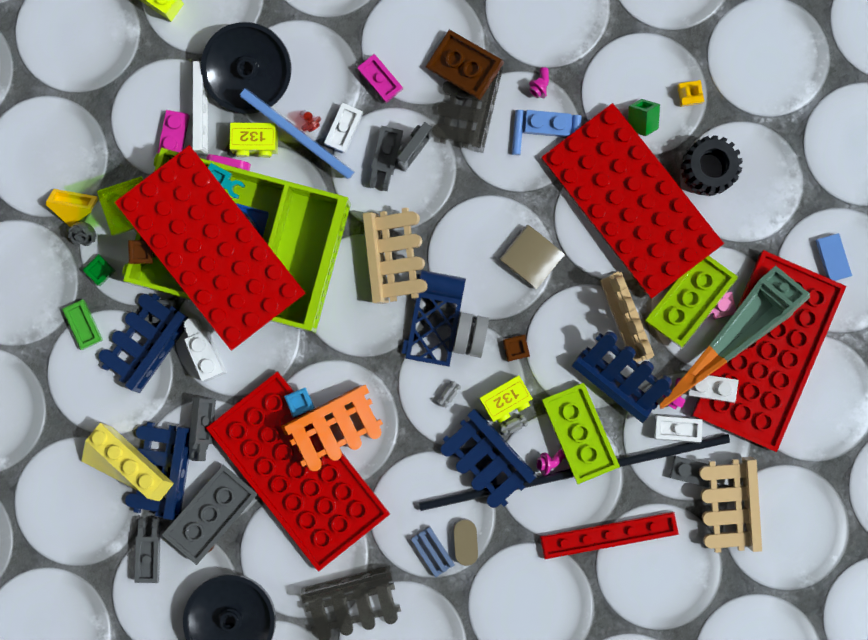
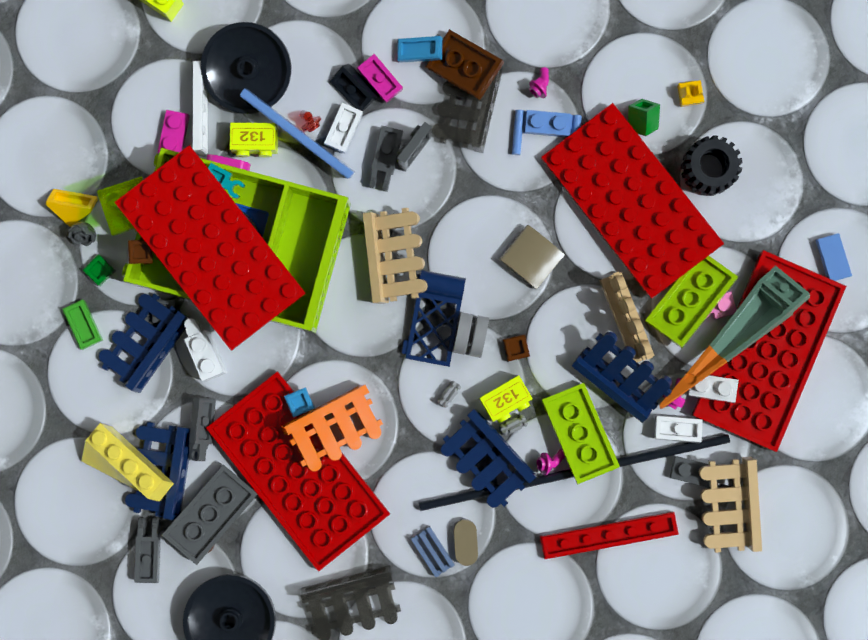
none -> black slope [330,64,379,111]
none -> dark azure tile [397,36,443,63]

